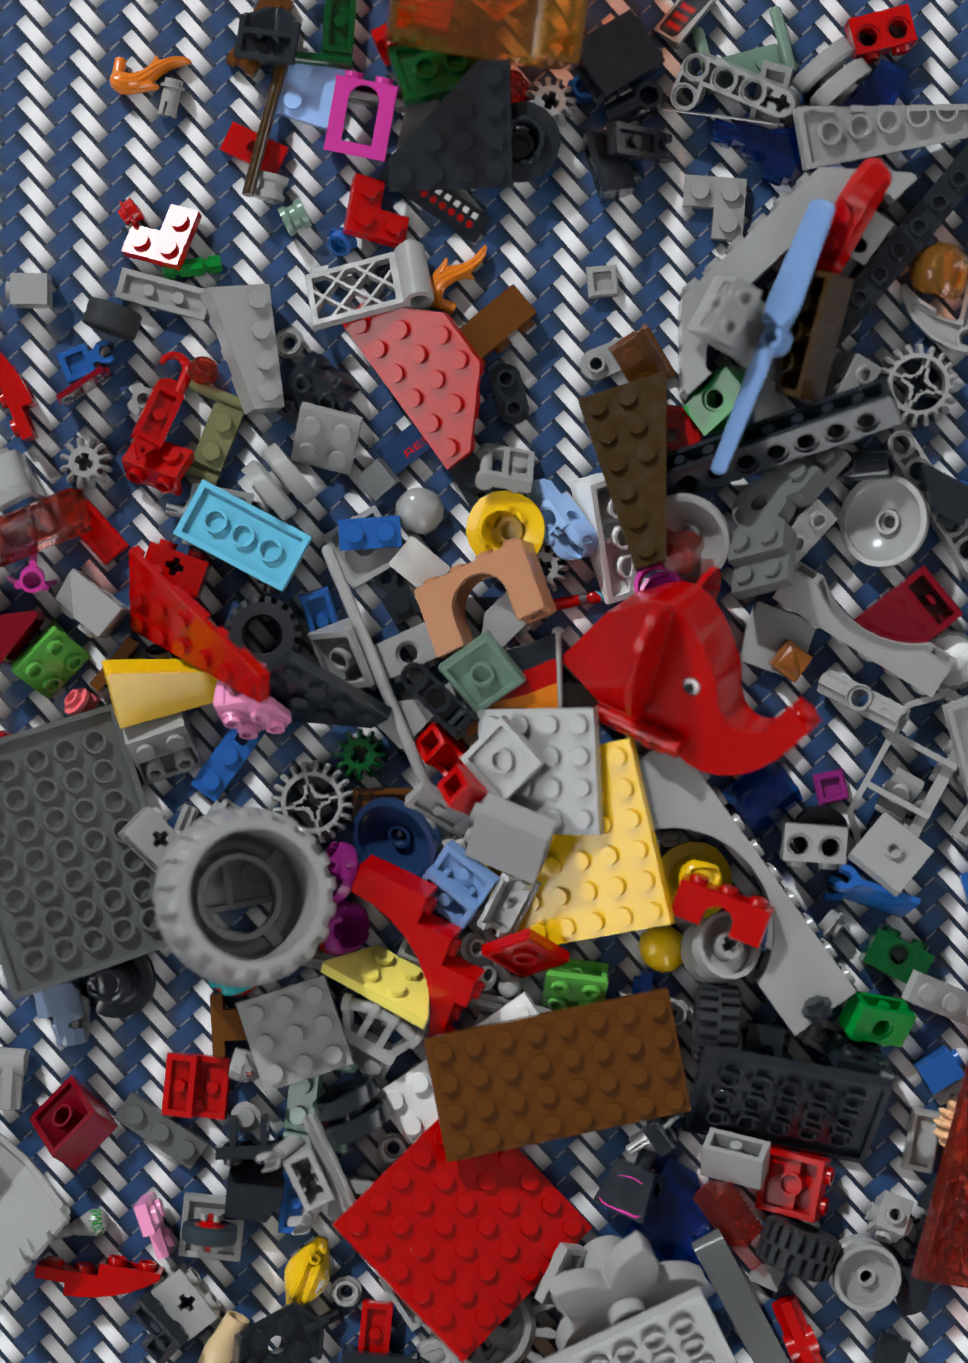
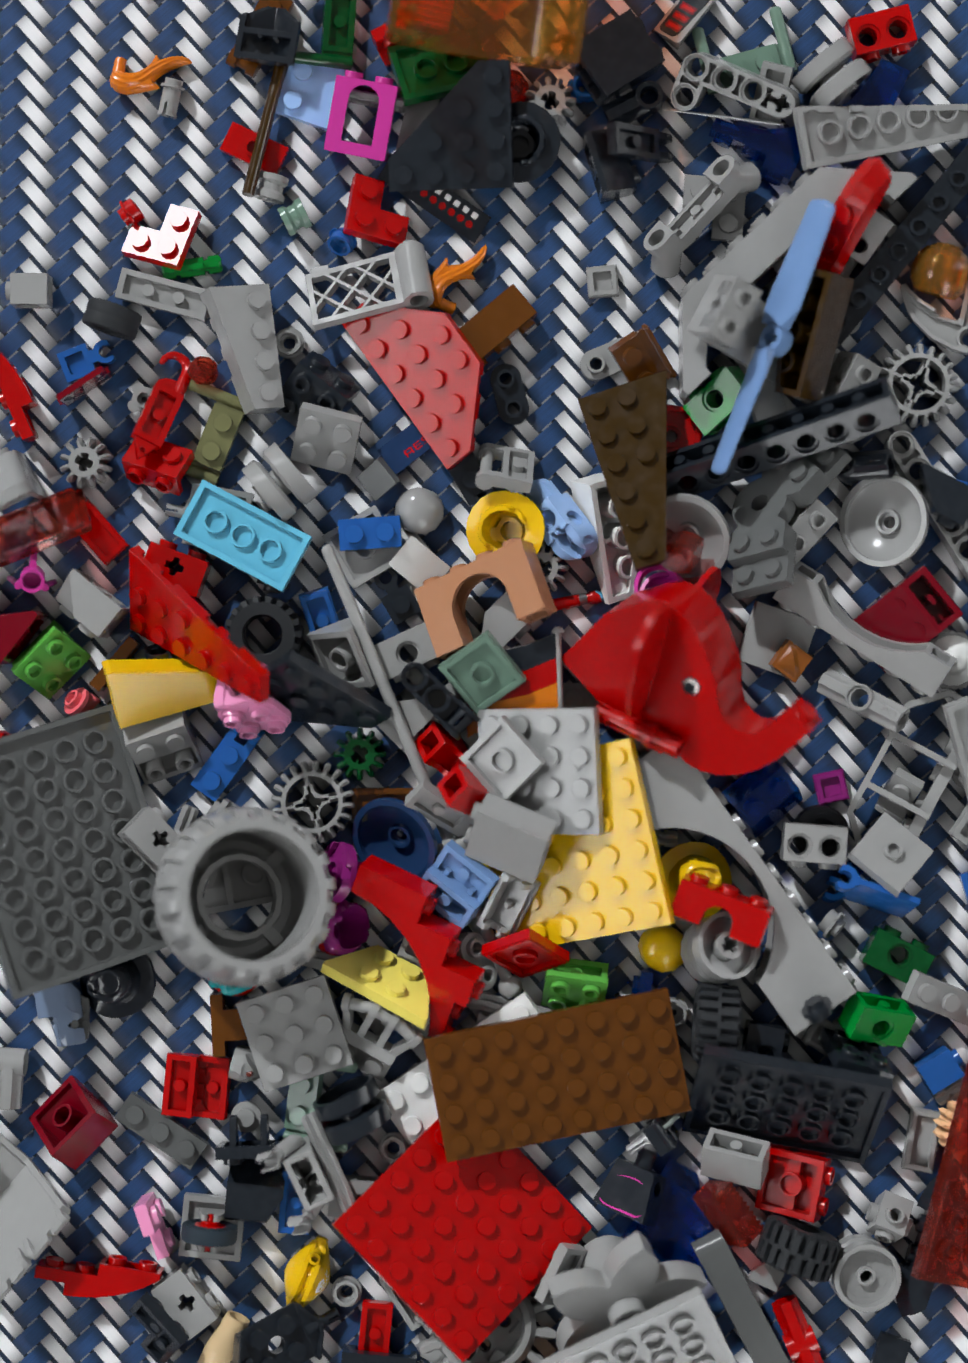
light grey piece [52,1208,110,1240] -> none
none -> light grey plate [644,155,761,278]

